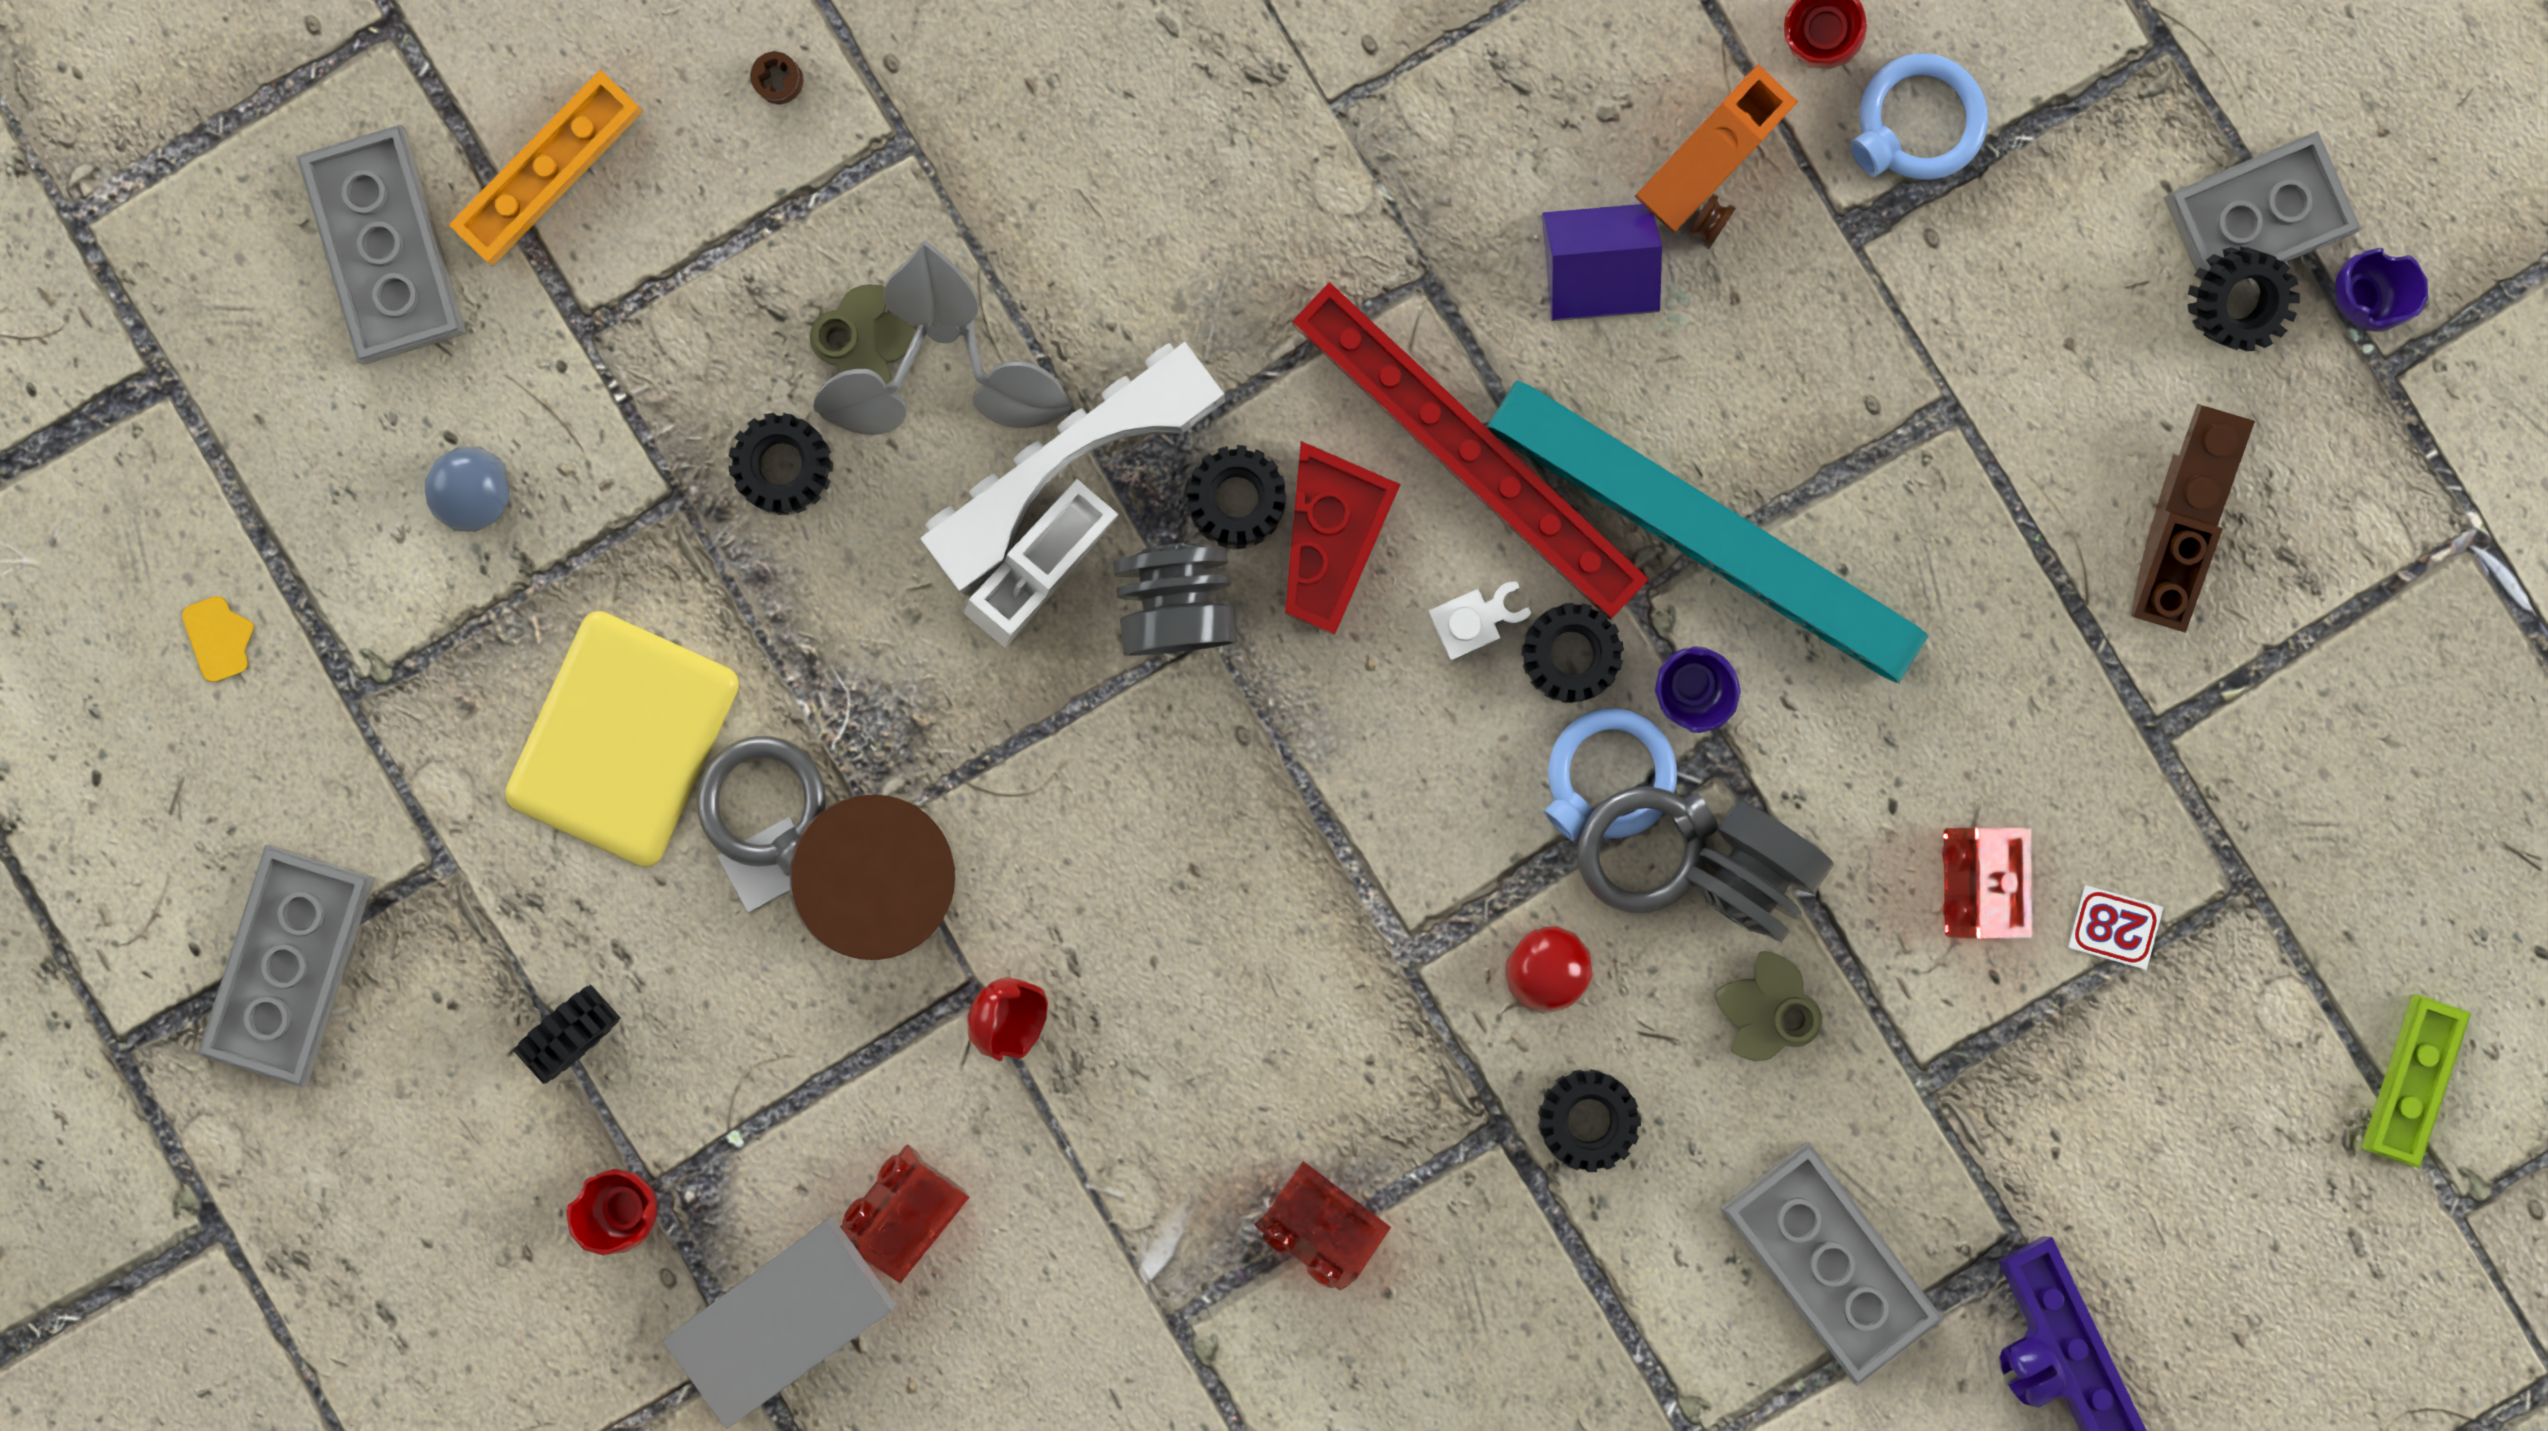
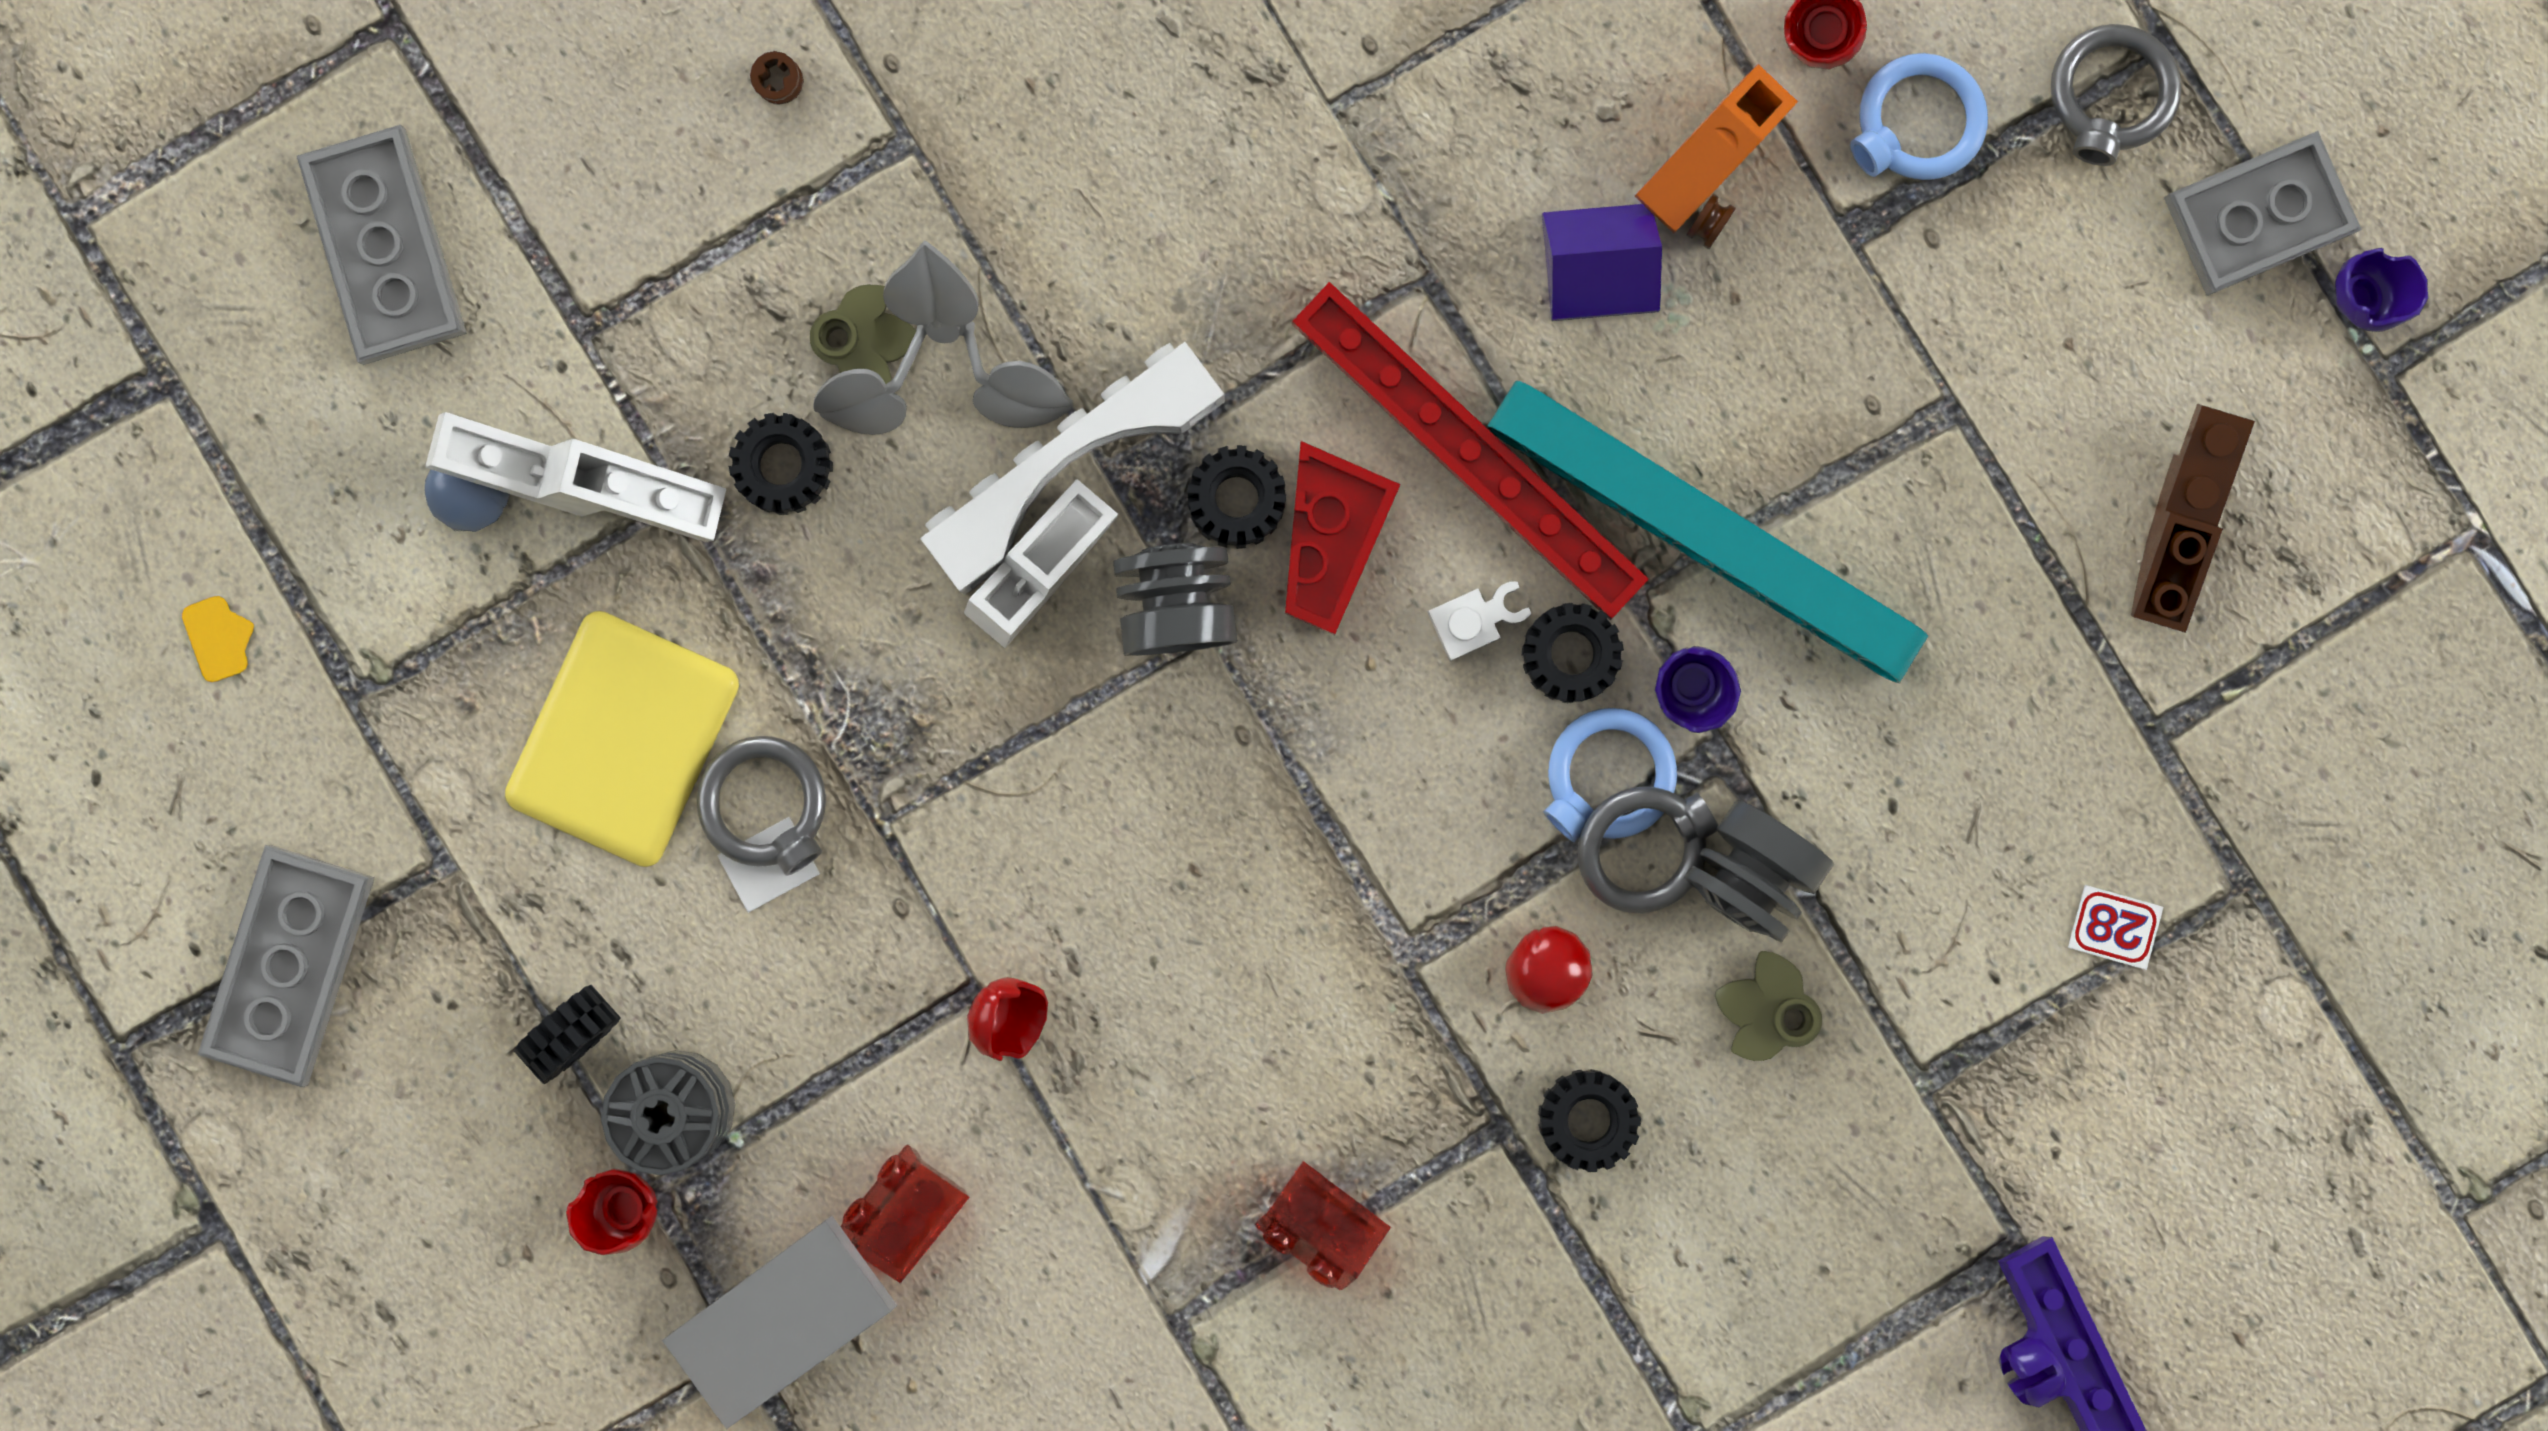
light orange plate [449,69,644,266] -> none
reddish brown tile [789,795,955,960] -> none
light grey tile [1720,1141,1943,1386] -> none
clear red bracket [1942,828,2033,939] -> none
black tyre [2187,246,2300,352] -> none
lime tile [2361,994,2471,1169] -> none
none -> white bracket [425,412,726,542]
none -> dark grey wheel [601,1050,736,1175]
none -> flat silver piece [2051,24,2181,166]

